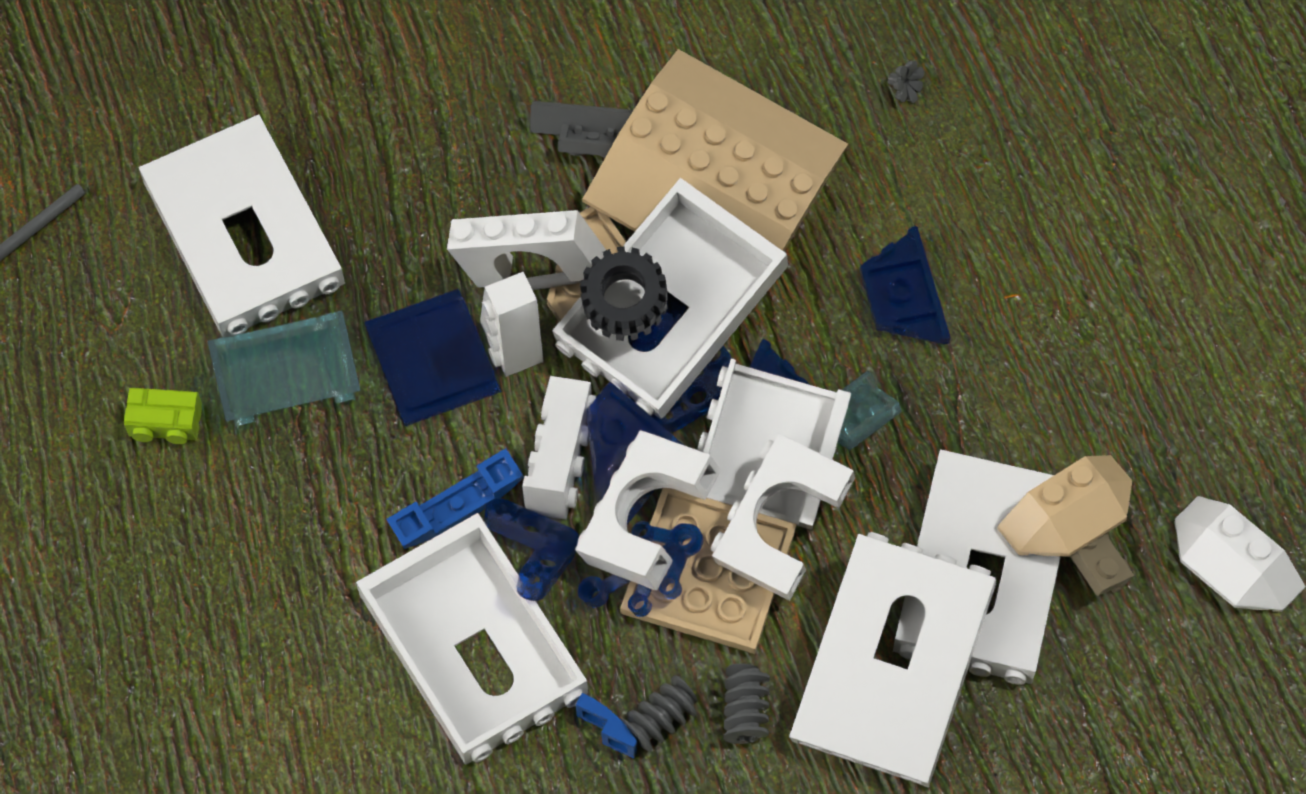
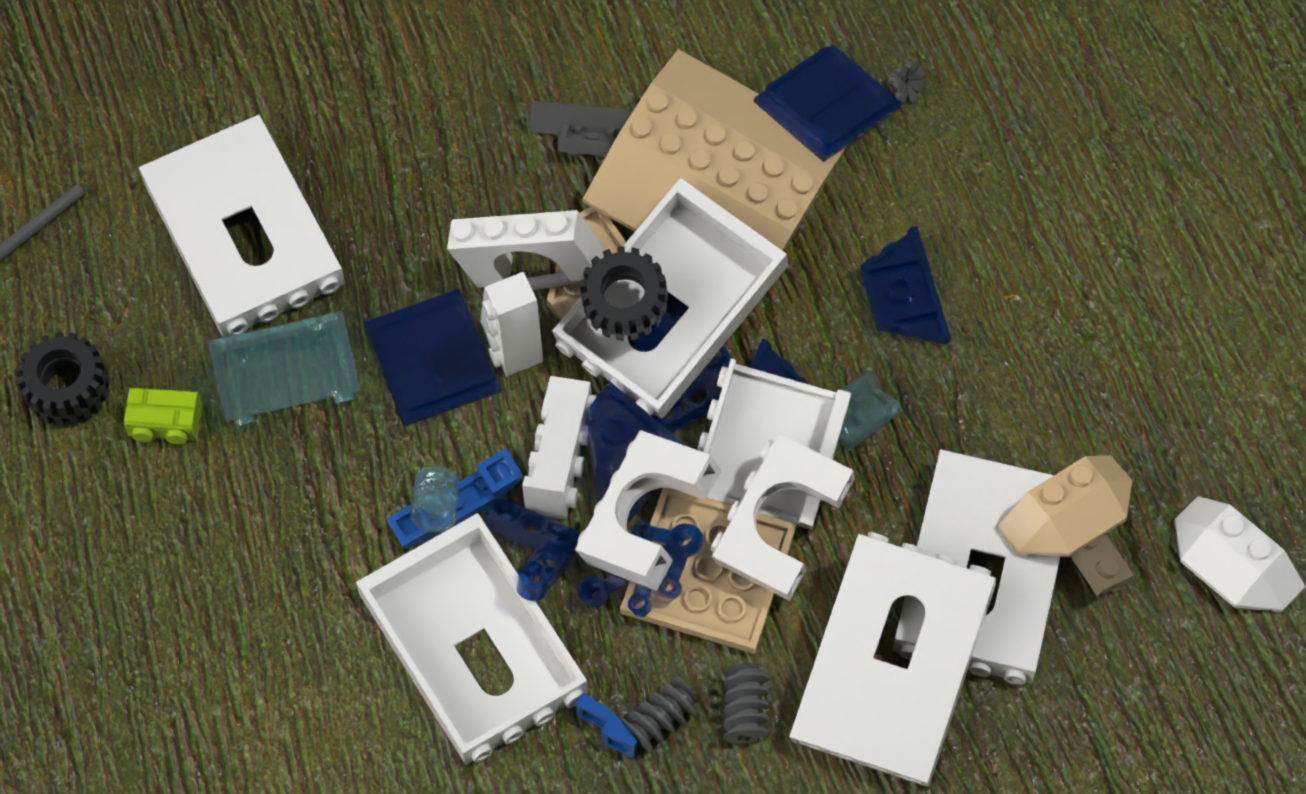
none -> black tyre [17,332,110,427]
none -> clear light blue wheel [411,466,460,533]
none -> clear blue piece [753,45,903,162]

